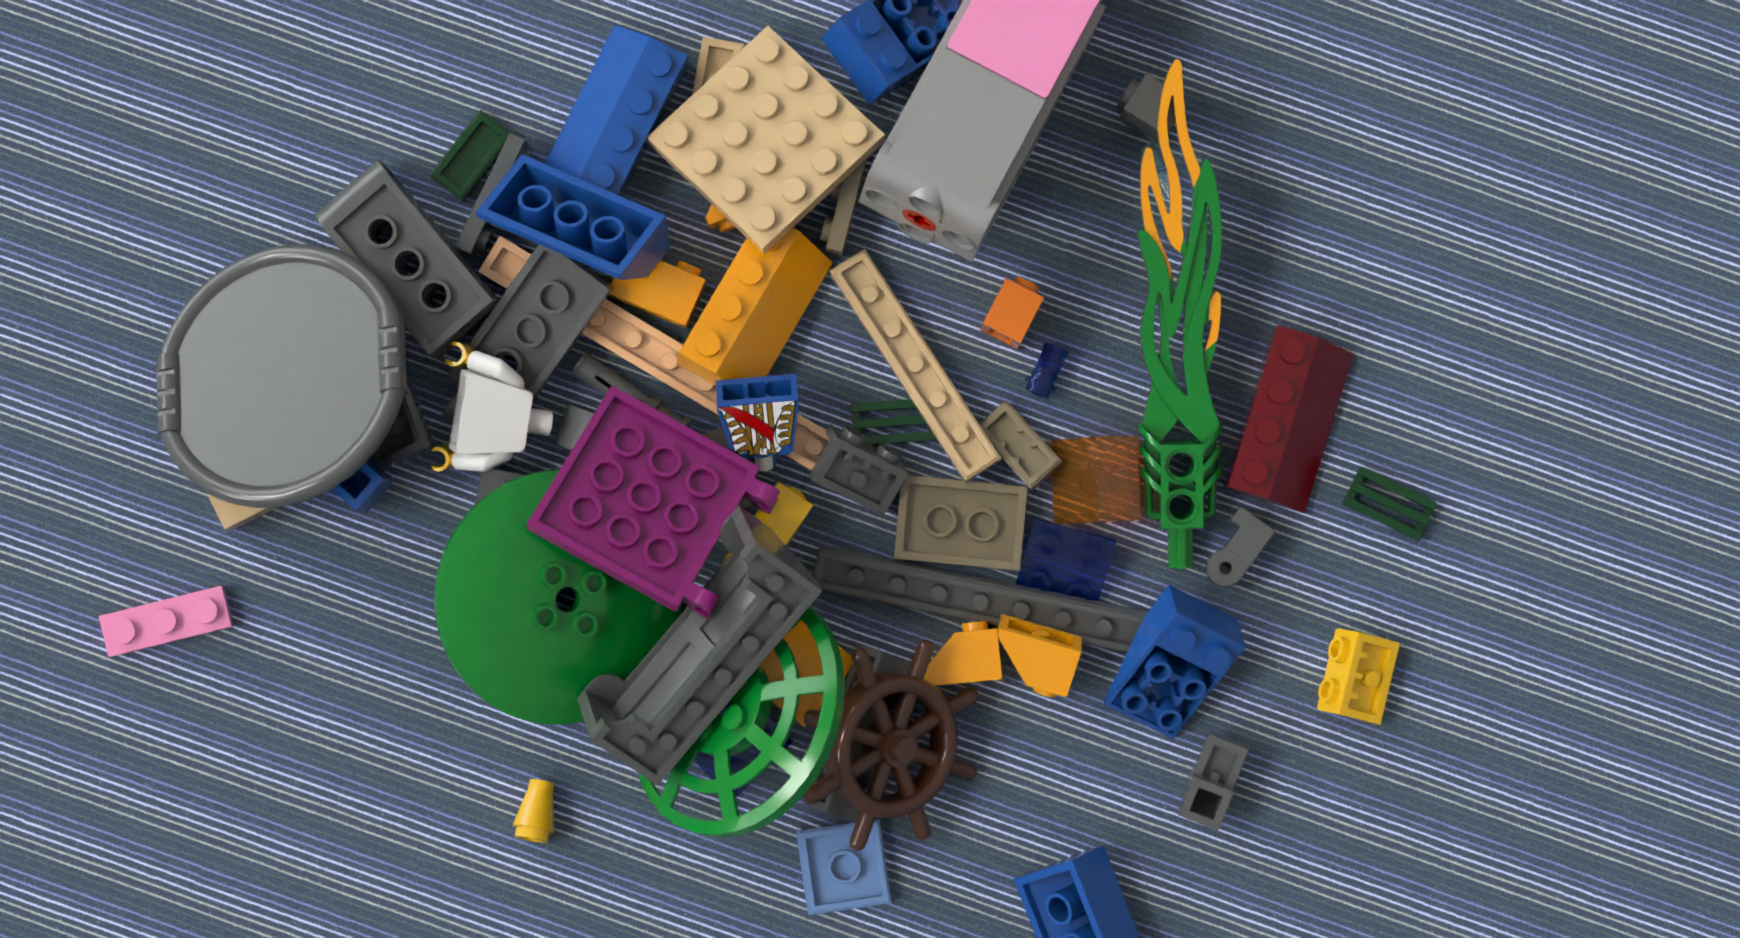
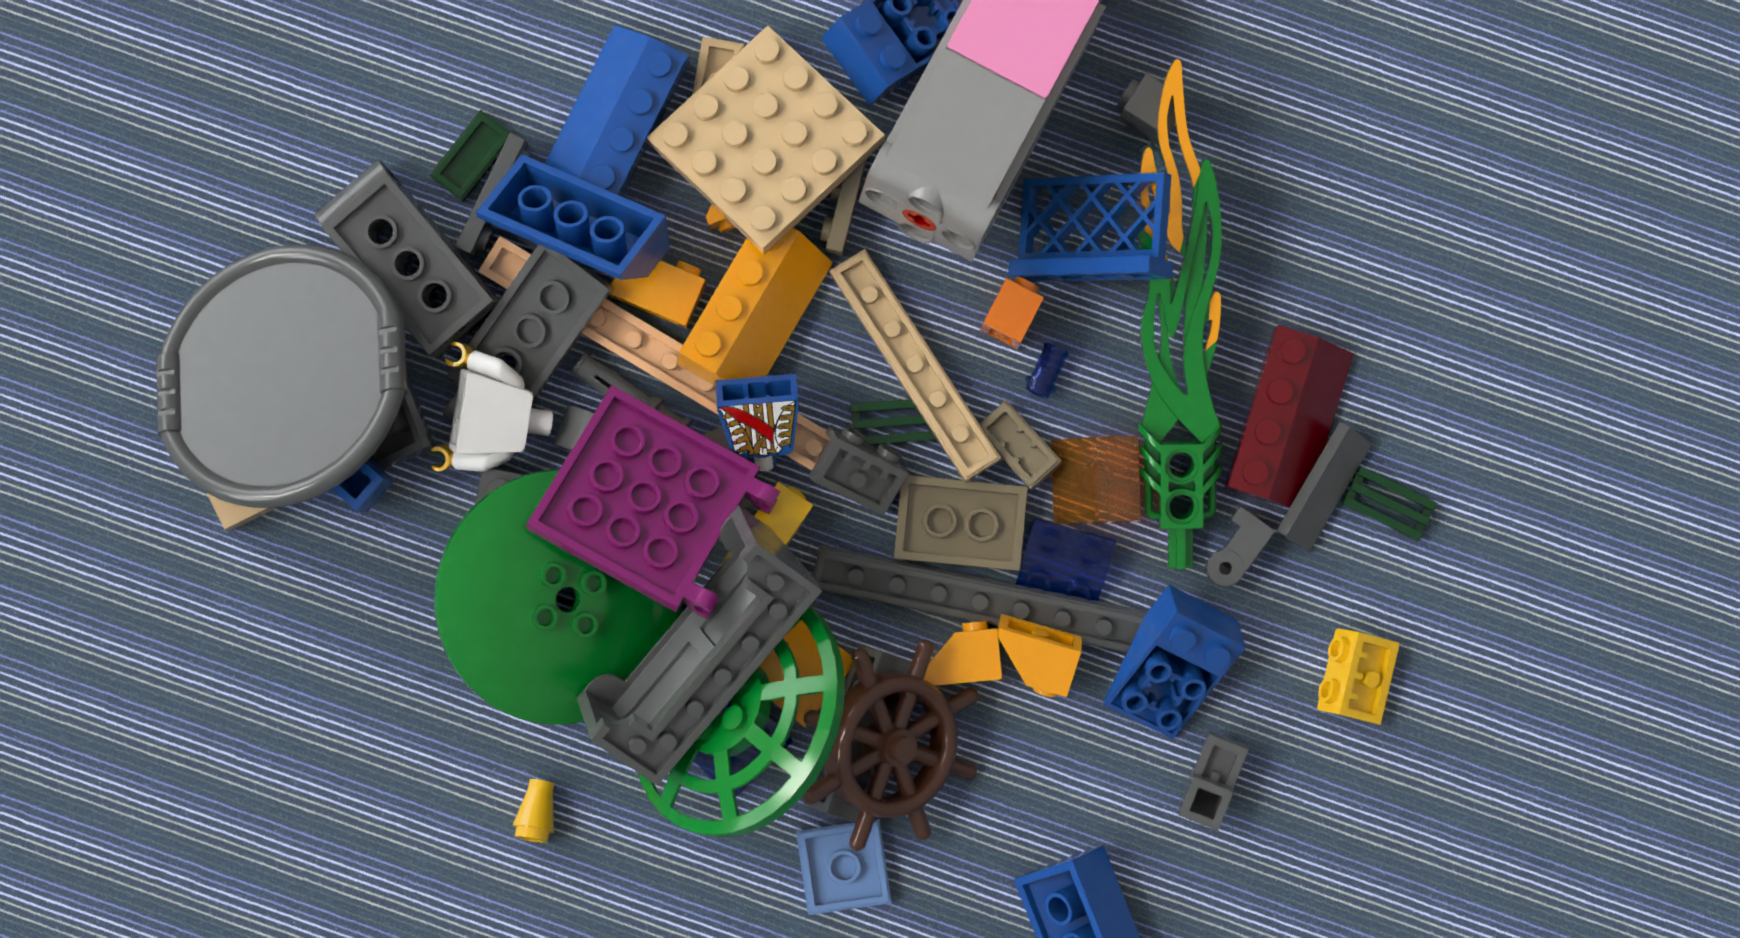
bright pink plate [99,586,234,657] -> none
none -> blue fence [1008,172,1173,282]
none -> dark grey tile [1276,423,1372,552]

